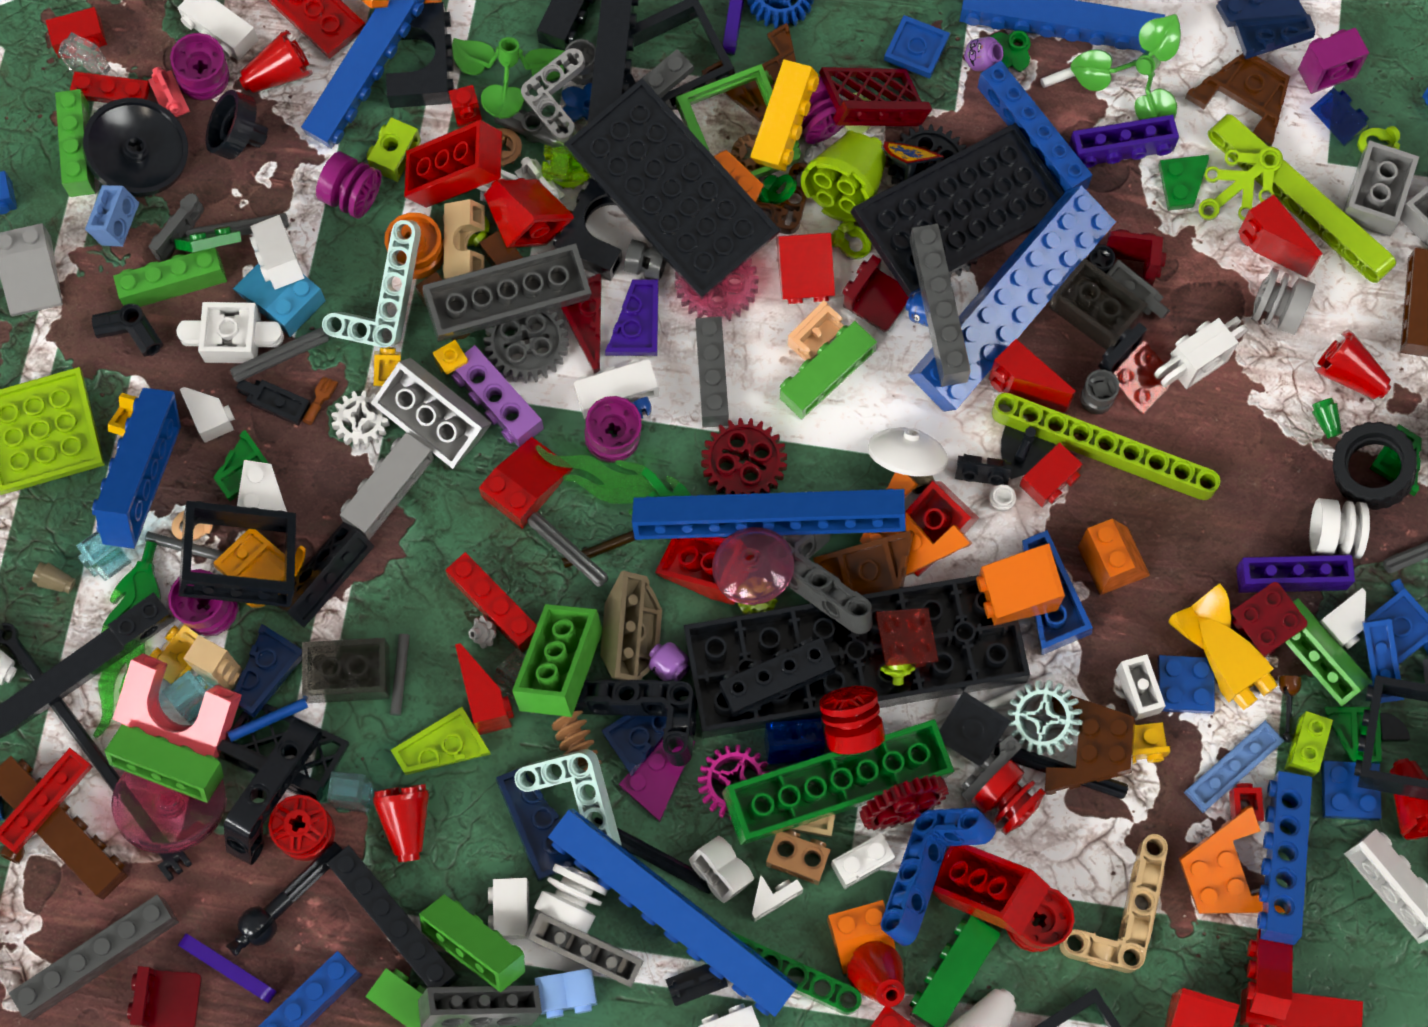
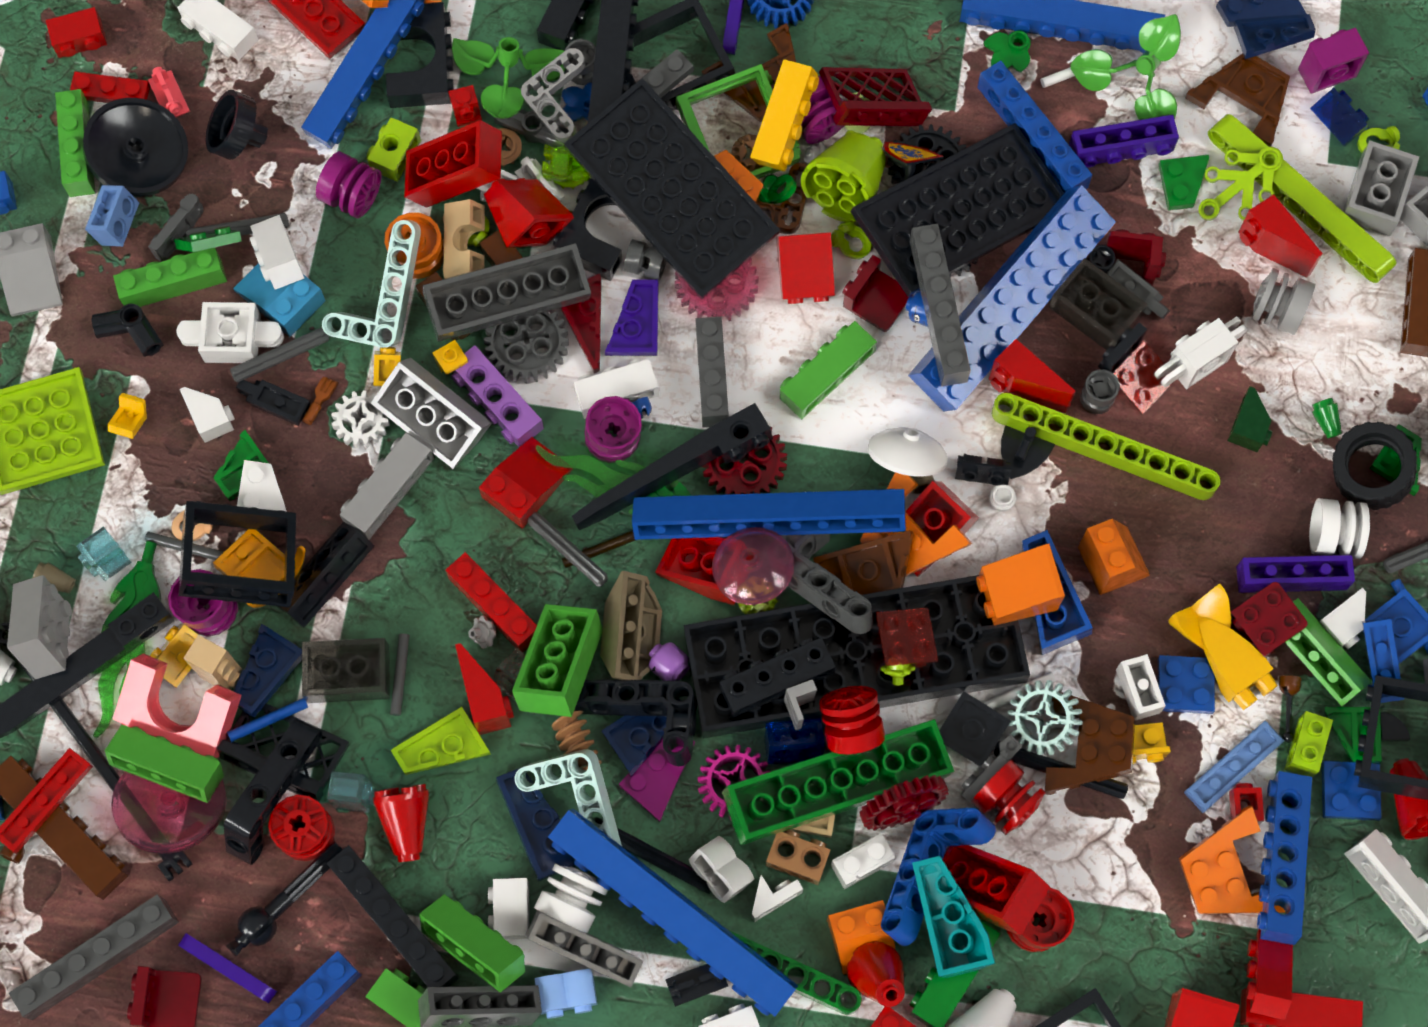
clear bracket [58,32,111,75] -> none
blue brick [92,388,181,549] -> none
clear light blue brick [162,670,211,724] -> none
magenta wheel [170,33,230,100] -> none
red cone [239,30,313,93] -> none
light nougat hinge [788,300,844,361] -> none
blue plate [884,15,950,79] -> none
medium lavender head [964,37,1003,72] -> none
red brick [1019,442,1083,508] -> none
tan beam [1060,834,1168,973] -> none
red cone [1314,329,1391,400] -> none
none -> light grey brick [7,575,72,679]
none -> black piece [572,403,773,530]
none -> light grey panel [784,679,817,730]
none -> teal wedge [912,856,996,978]
none -> dark green slope [1227,386,1273,452]

